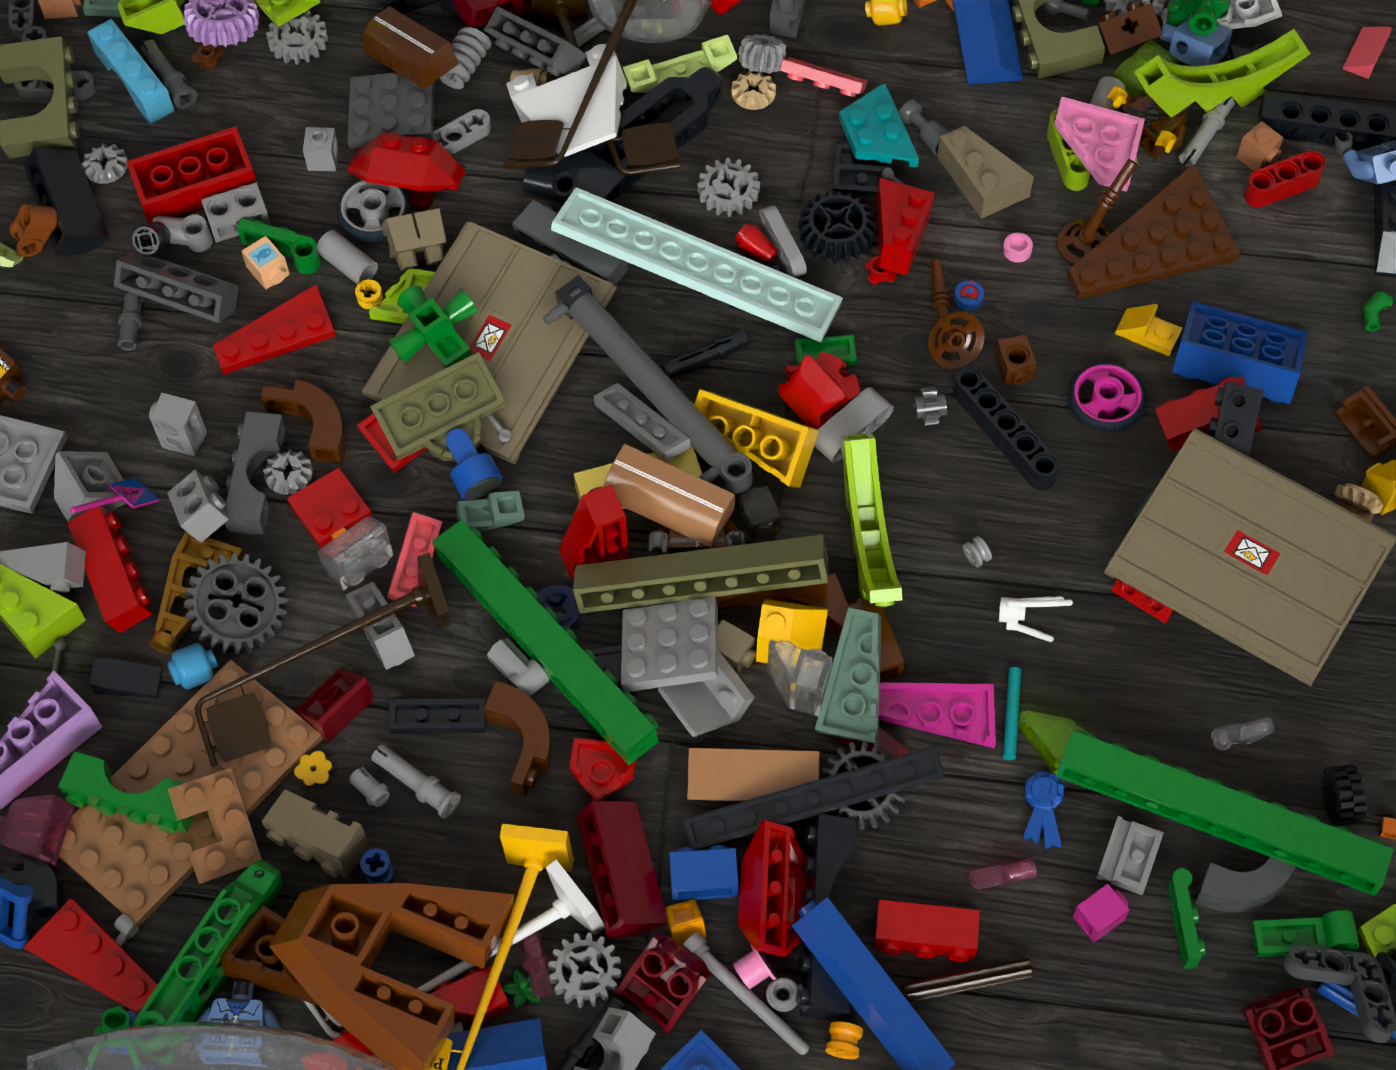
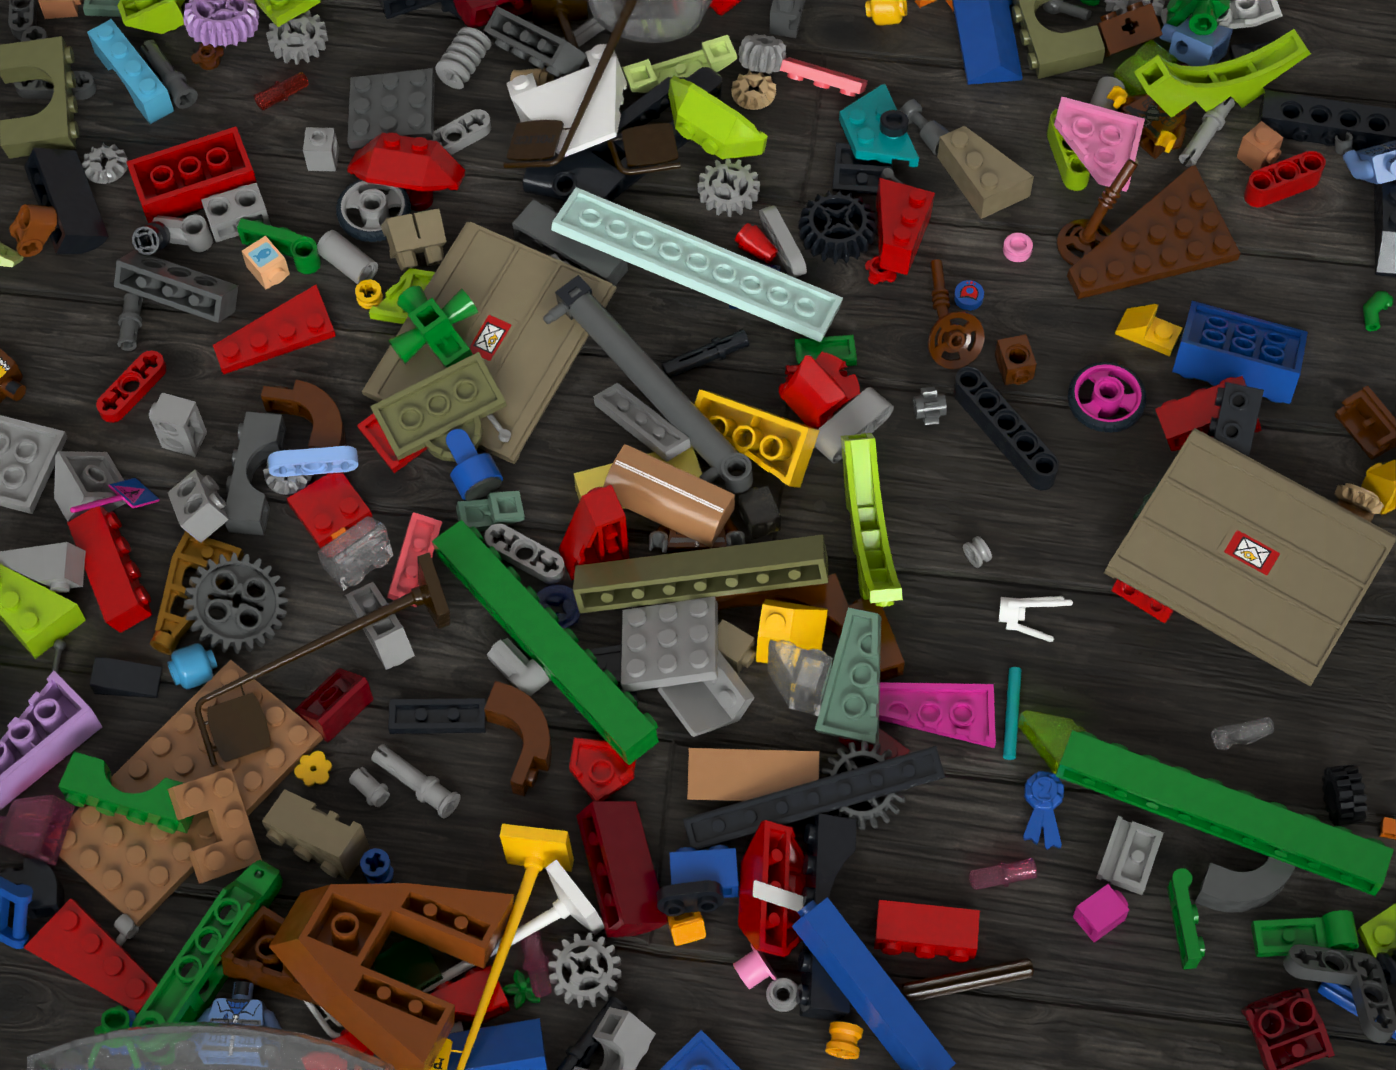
reddish brown brick [362,6,458,89] -> none
dark red slope [615,933,711,1034] -> none
light grey piece [683,932,809,1055] -> none
coral slope [1343,27,1392,79] -> none
none -> red beam [96,351,167,423]
none -> clear red axle [253,72,309,111]
none -> light blue beam [268,446,358,477]
none -> clear green piece [373,938,443,991]
none -> light grey beam [484,524,565,584]
none -> black plate [657,880,724,916]
none -> lime wedge [669,75,768,159]
none -> white sticker [753,880,803,912]
none -> black tile [879,110,909,137]

